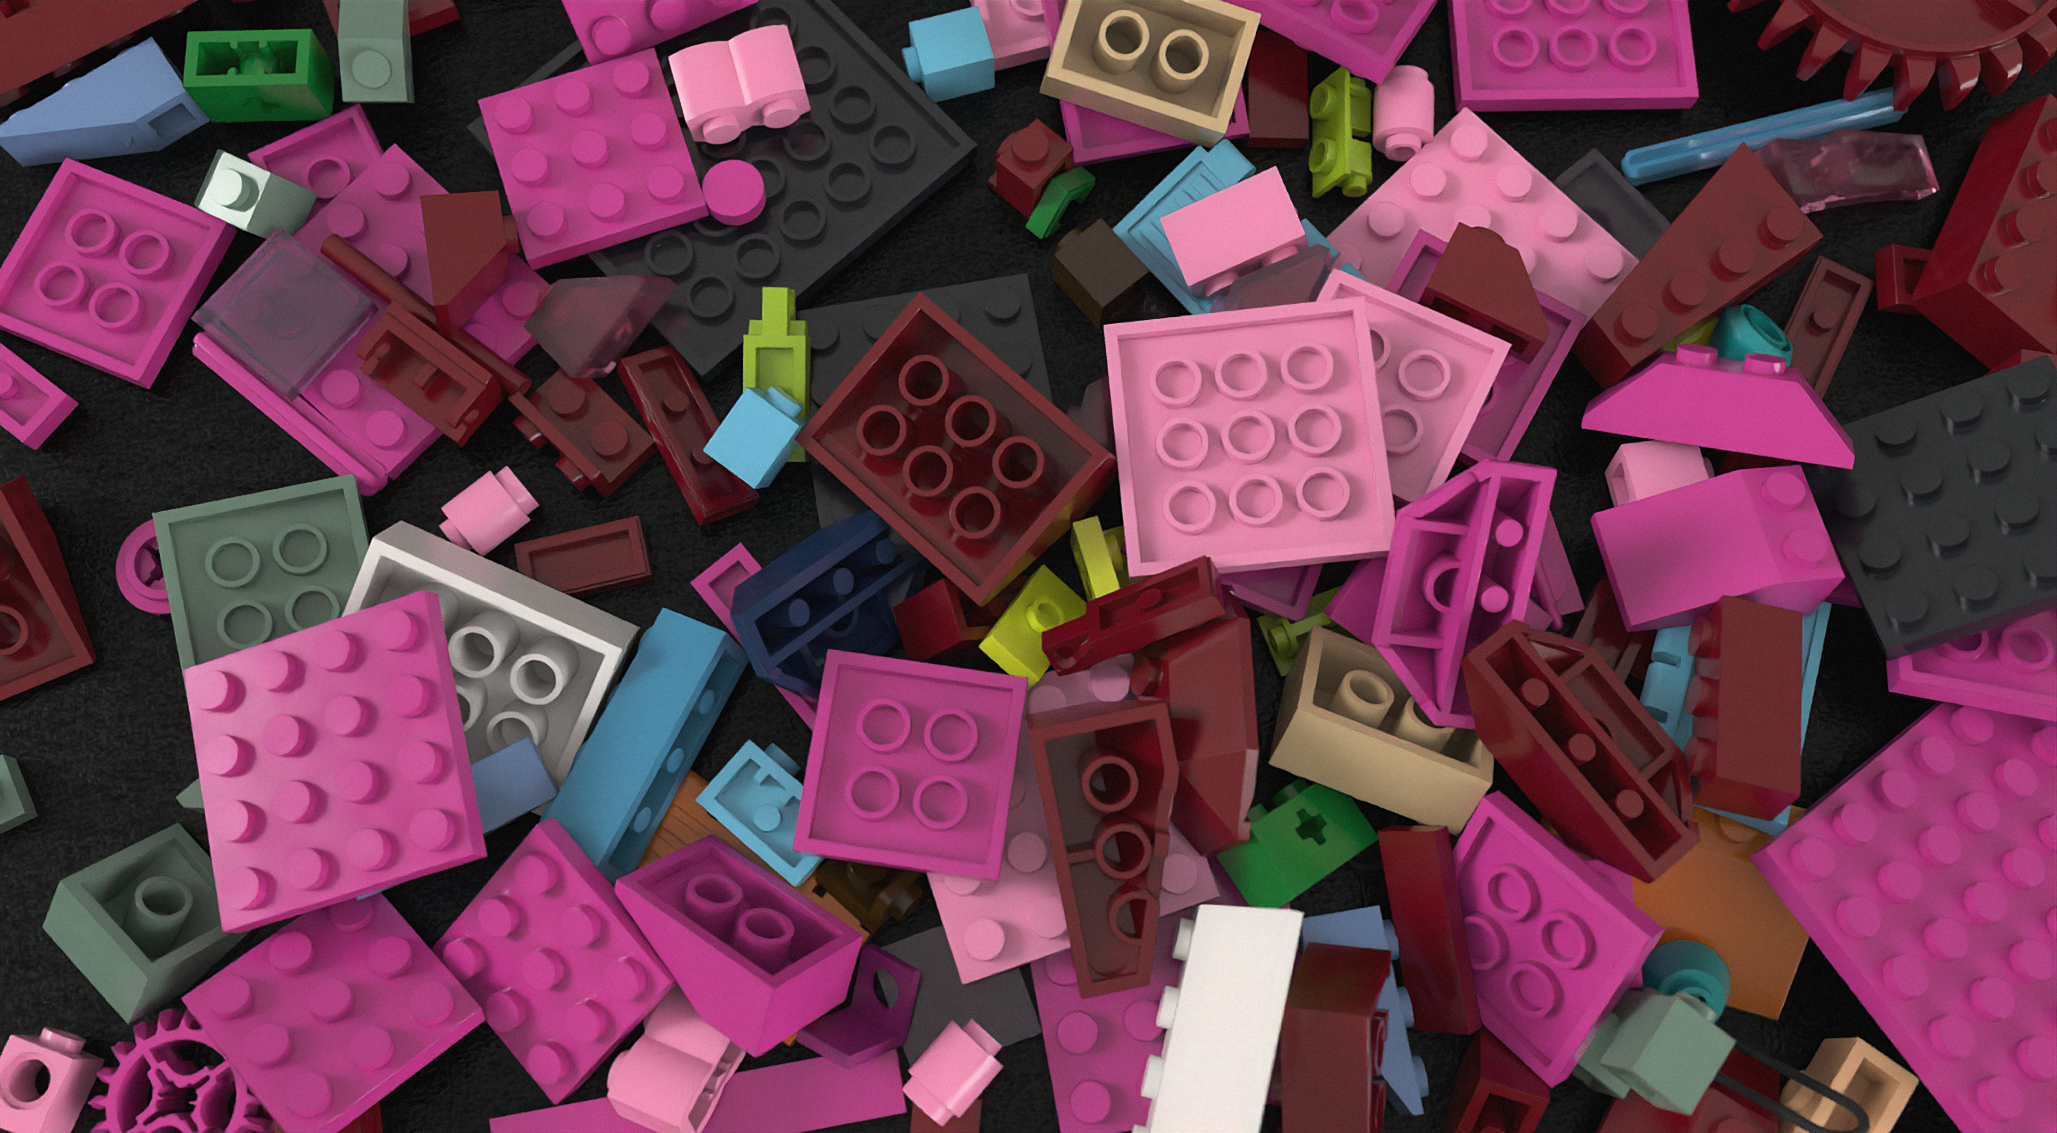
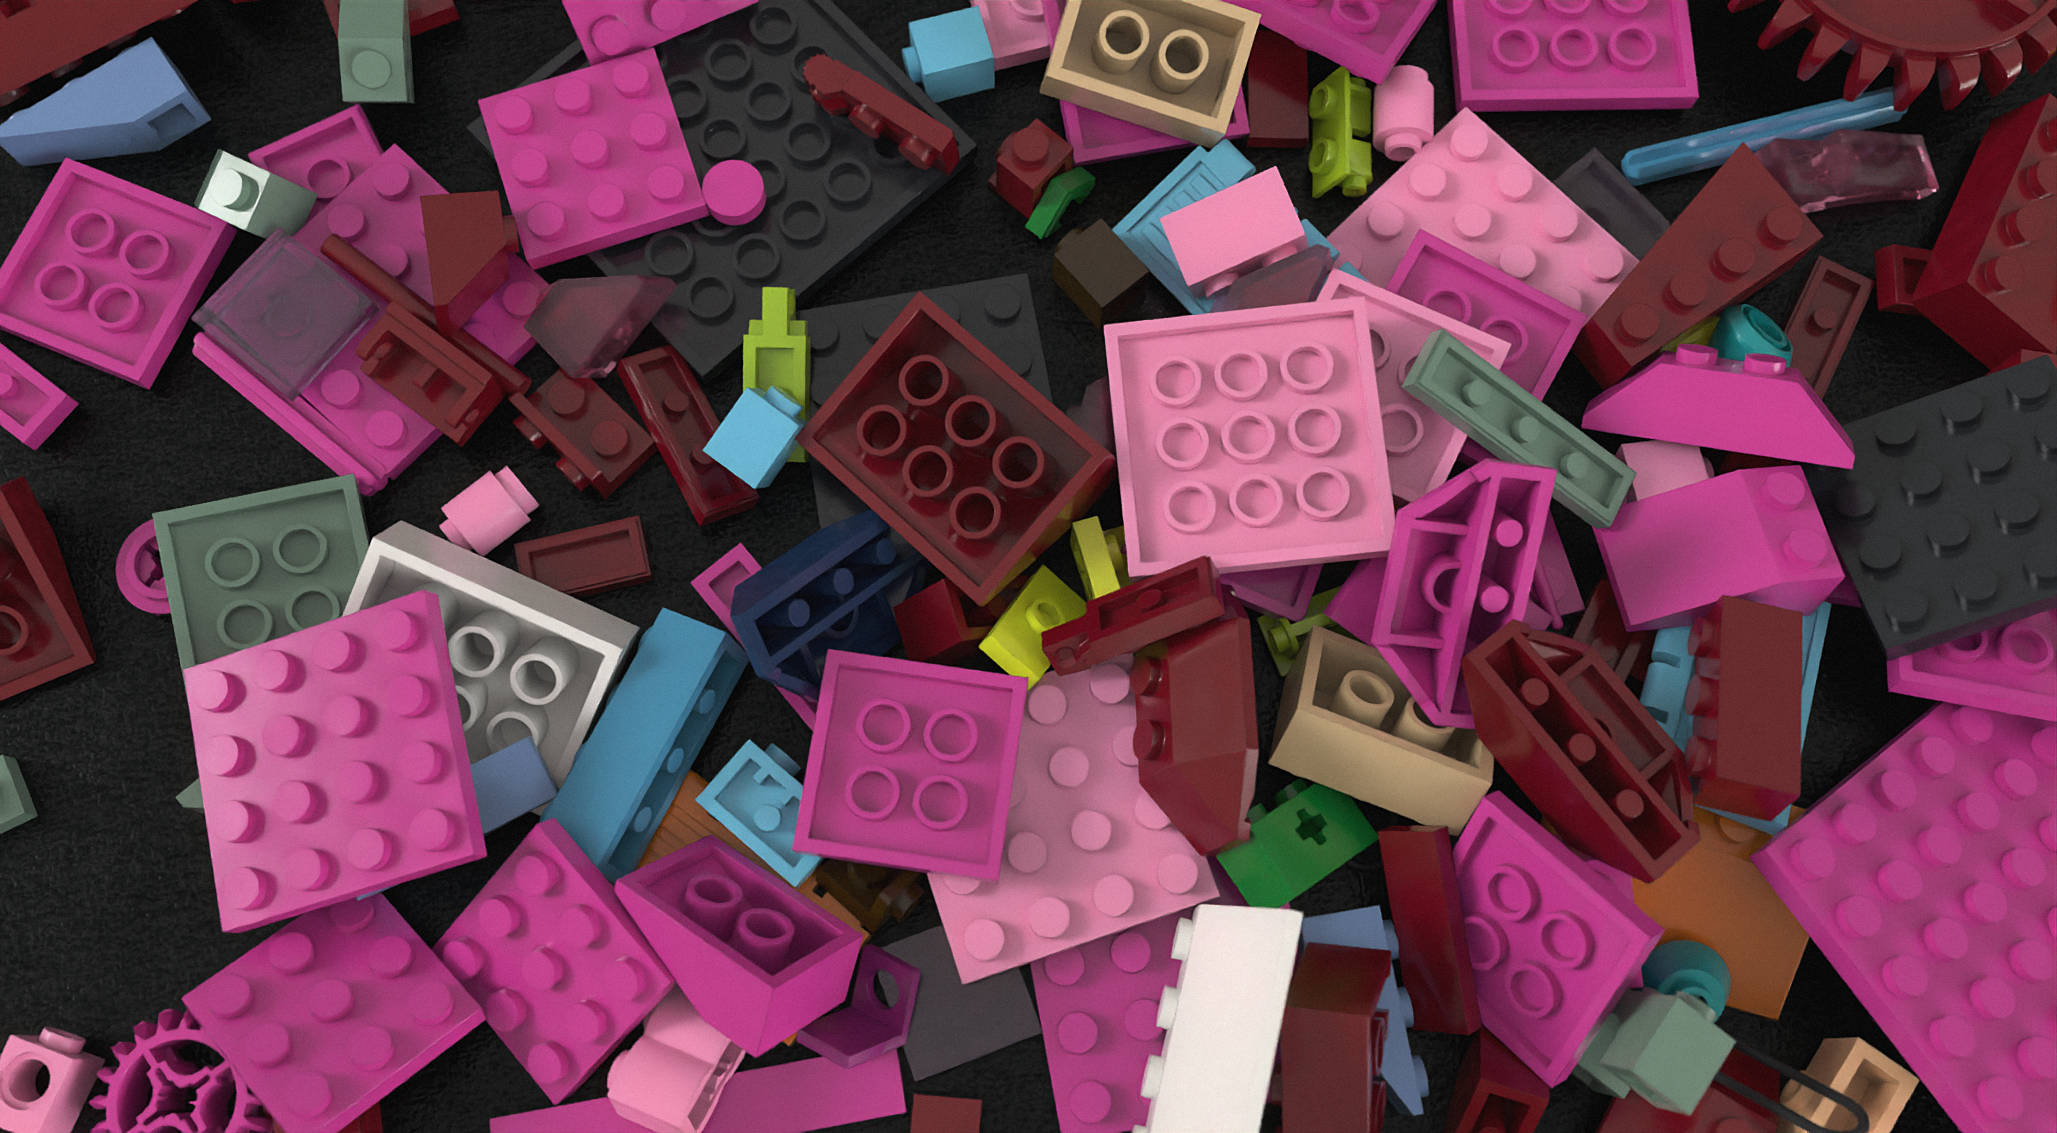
sand green slope [42,823,252,1025] -> none
green brick [183,29,336,123] -> none
bright pink brick [668,25,811,144] -> none
bright pink brick [902,1018,1004,1127] -> none
dark red wedge [1025,700,1179,999] -> none
dark red slope [1418,222,1551,365] -> none
none -> dark red hinge [802,53,960,176]
none -> sand green tile [1402,329,1637,529]

